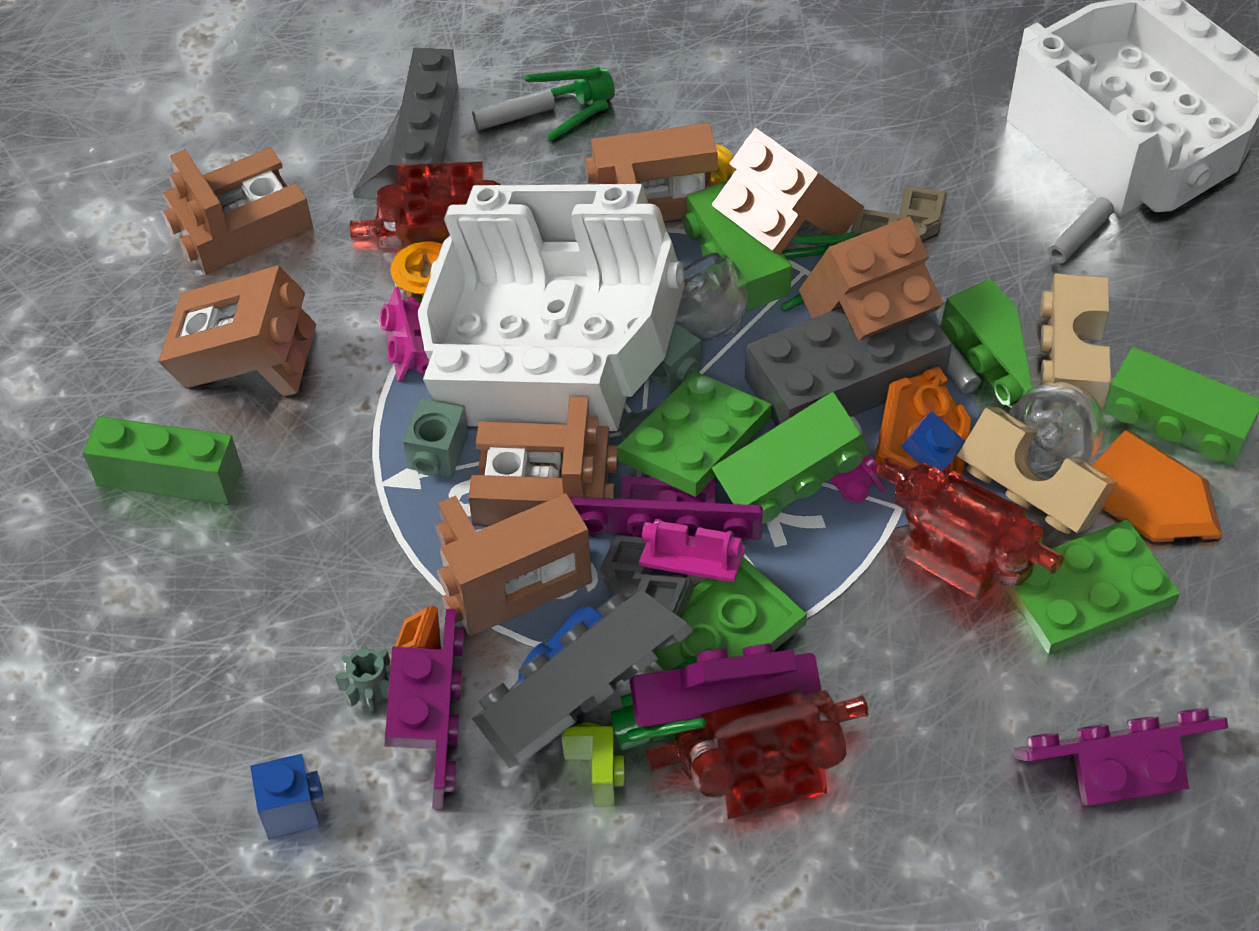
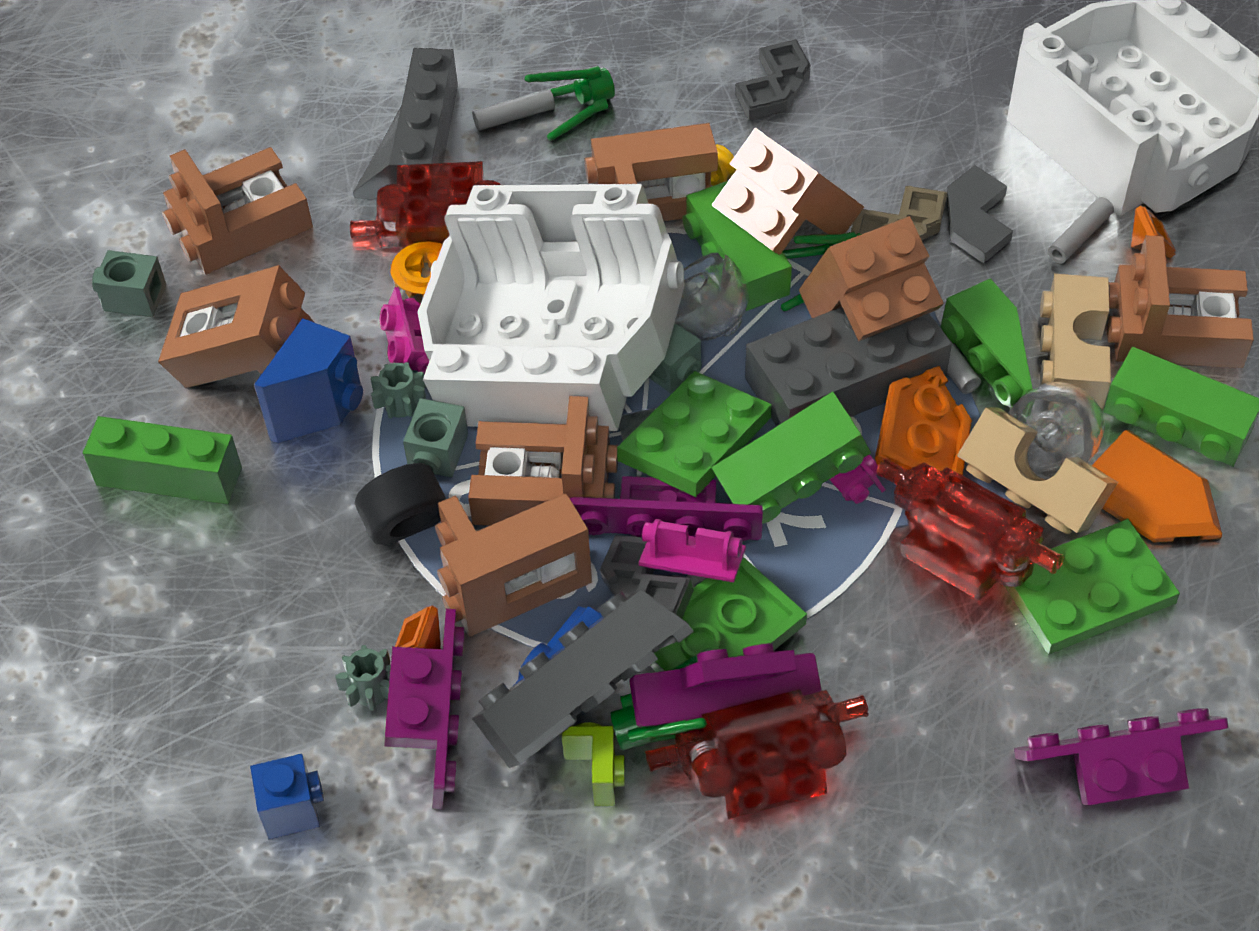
blue plate [900,411,965,478] -> none
none -> sand green brick [92,250,167,317]
none -> blue slope [254,318,363,443]
none -> black tyre [354,463,446,545]
none -> sand green gear [370,362,426,419]
none -> dark grey tile [735,39,811,121]
none -> dark grey tile [946,165,1013,264]
none -> nougat brick [1107,235,1254,368]
none -> orange slope [1131,205,1176,258]

